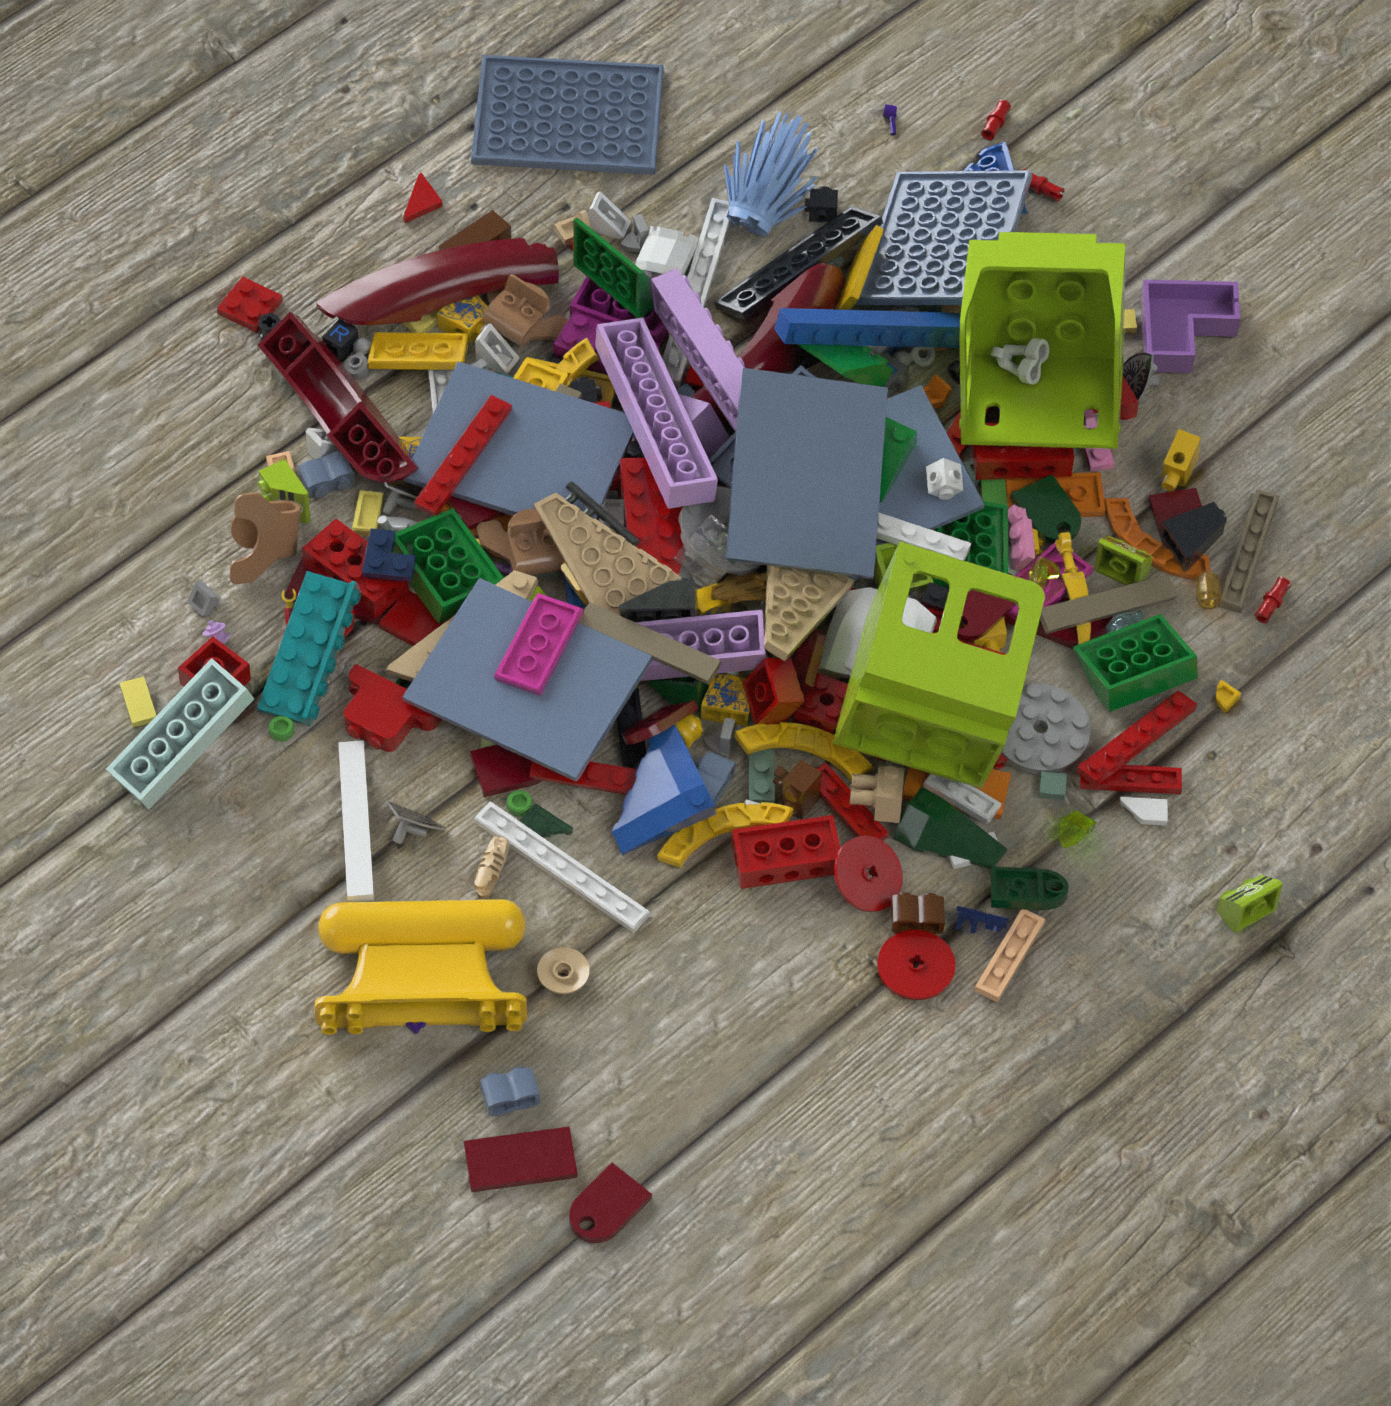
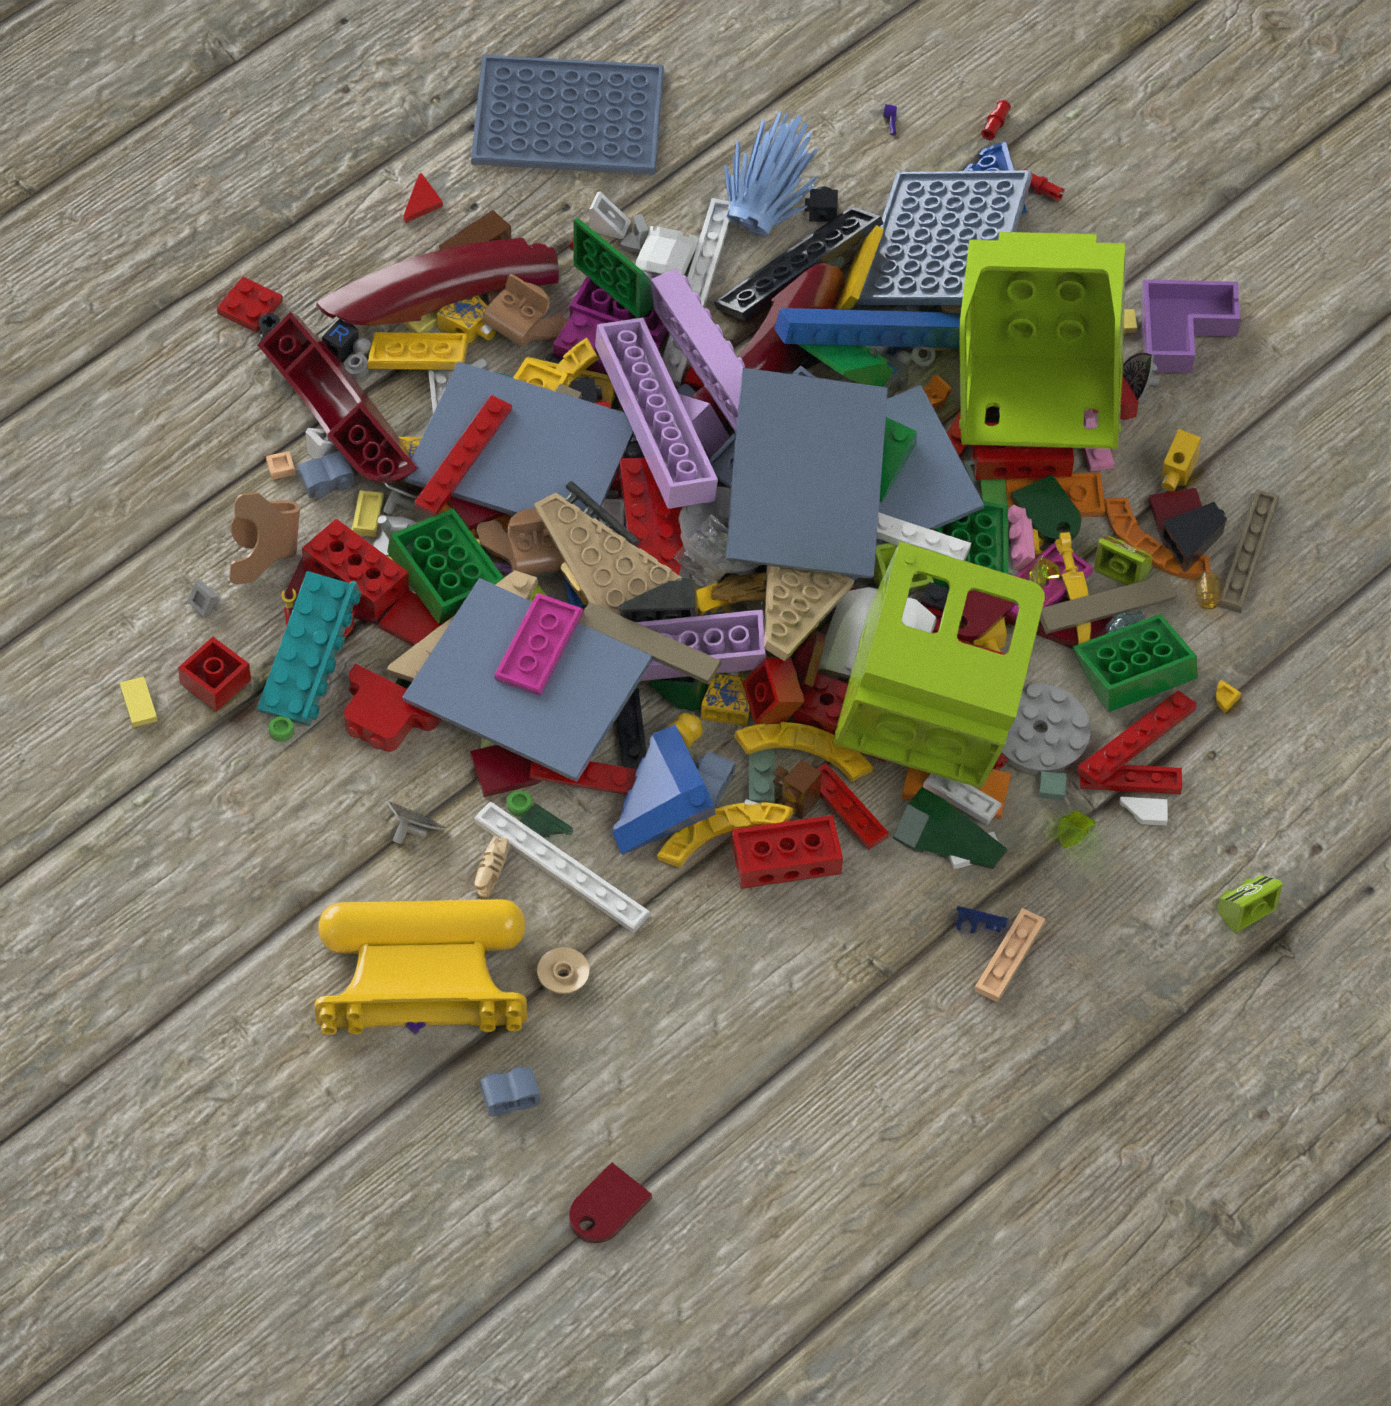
light aqua brick [106,658,254,810] -> none
lavender wheel [203,620,231,644] -> none
lime slope [258,459,311,524] -> none
white tile [338,741,374,902] -> none
dark blue plate [362,528,416,582] -> none
dark red tile [464,1126,578,1193] -> none
white slope [475,323,520,374] -> none
tan tile [554,210,591,246] -> none
dark red tile [621,700,698,745] -> none
light grey tile [704,718,735,759] -> none
red piece [834,835,903,912] -> none
tan brick [850,766,904,823] -> none
red piece [877,930,955,1000] -> none
reddish brown brick [890,892,945,935] -> none
white brick [926,458,963,500] -> none
black tile [947,360,960,385] -> none
white piece [990,337,1049,385] -> none
dark green tile [990,866,1069,910] -> none
red pin [1254,577,1291,624] -> none

